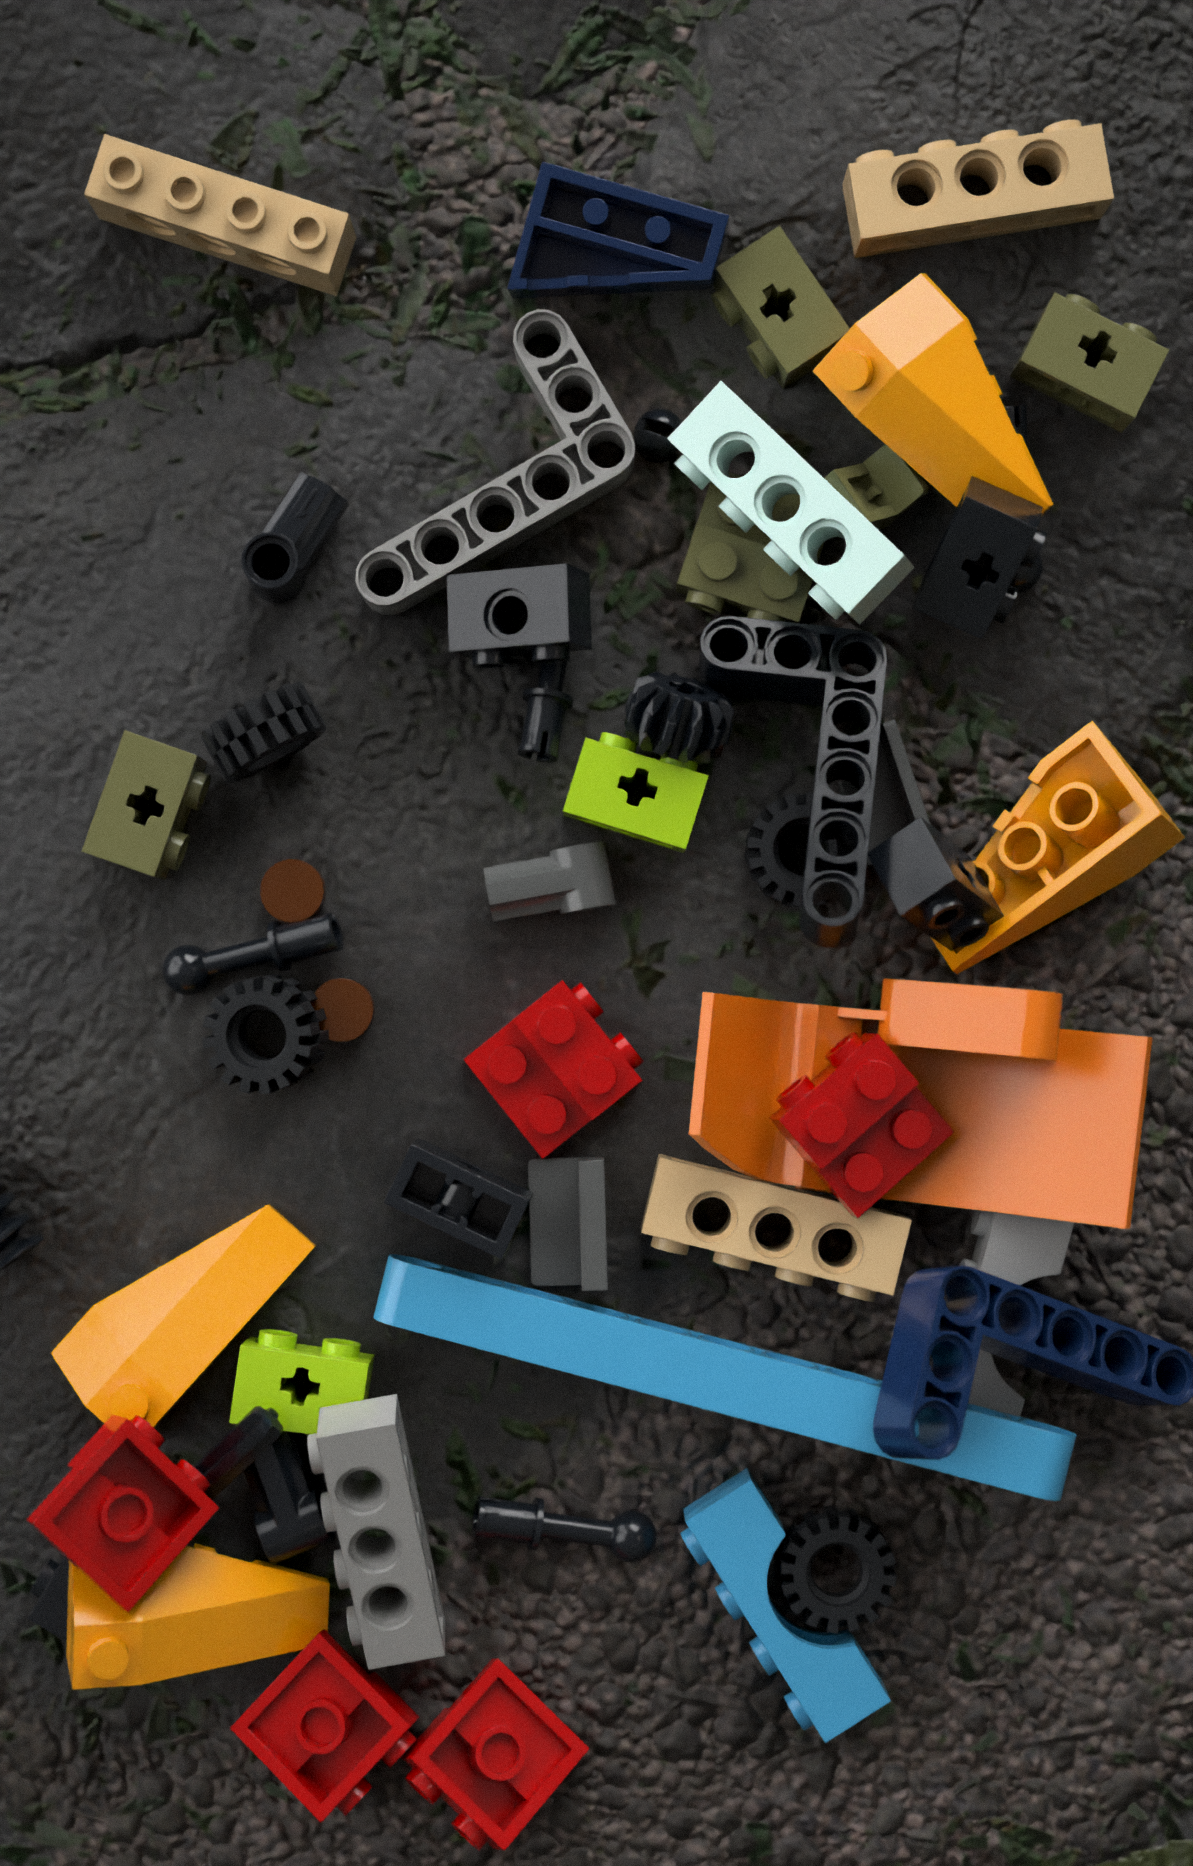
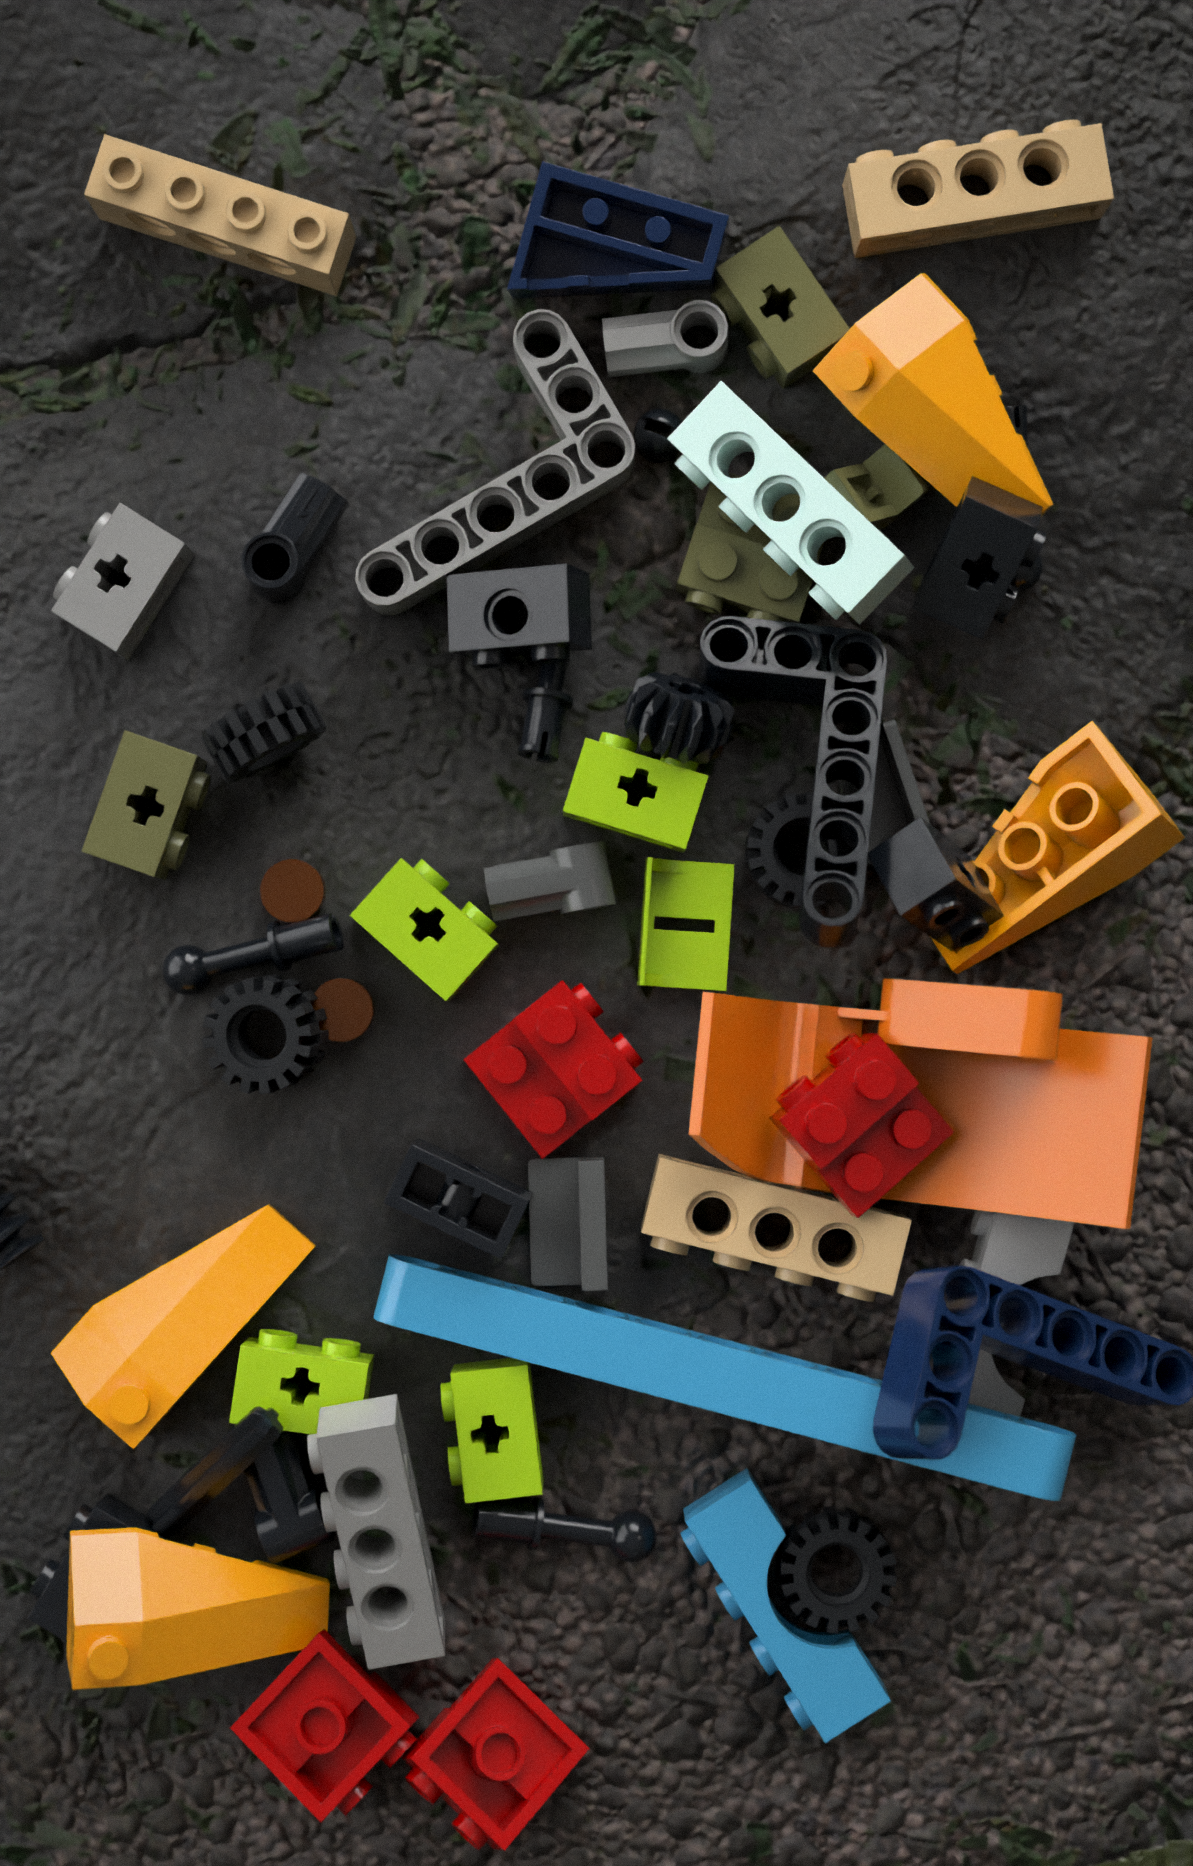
red plate [26,1415,220,1612] -> none
olive brick [1010,292,1169,433] -> none
none -> light grey brick [51,503,195,660]
none -> lime brick [349,858,500,1001]
none -> lime brick [440,1358,544,1504]
none -> light grey piece [602,300,728,377]
none -> lime piece [637,857,735,991]

